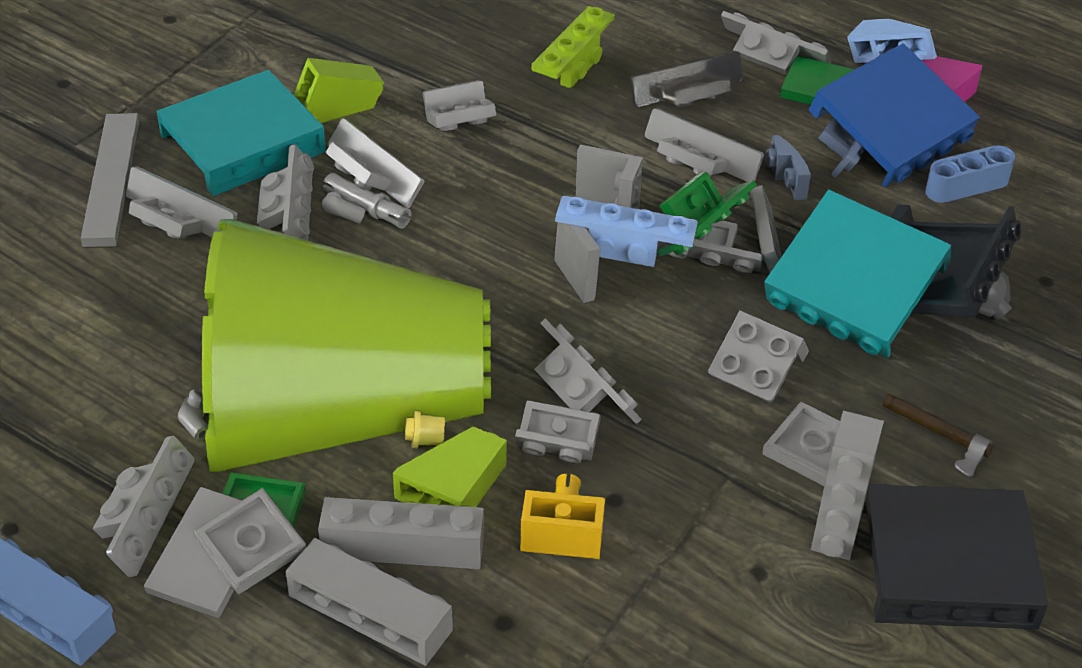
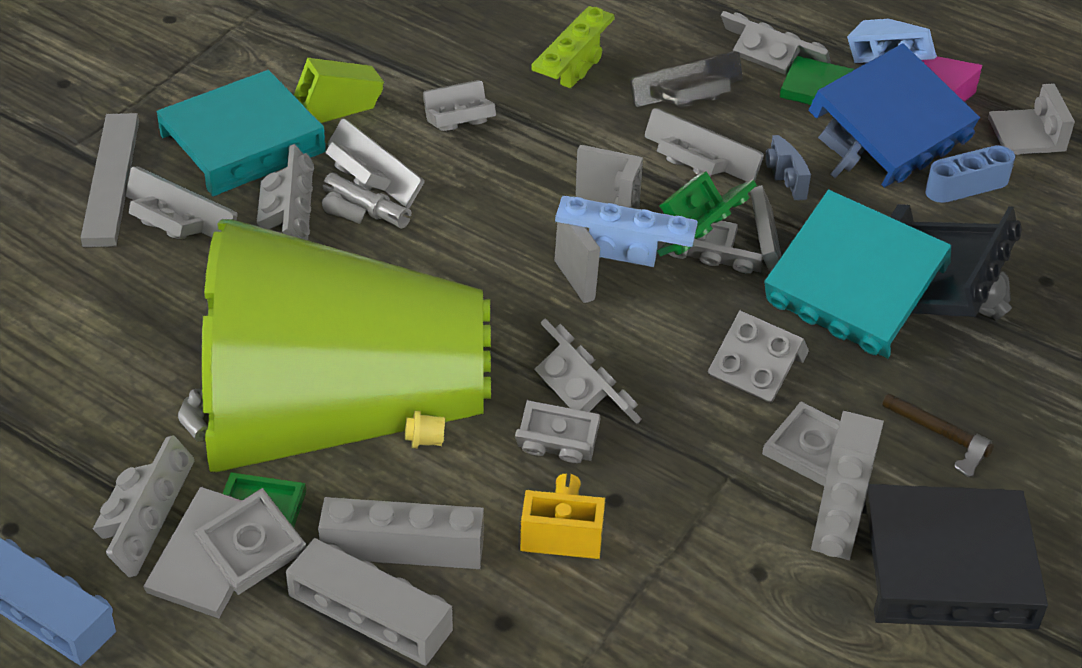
lime slope [393,426,507,507] -> none
none -> light grey bracket [988,84,1075,155]

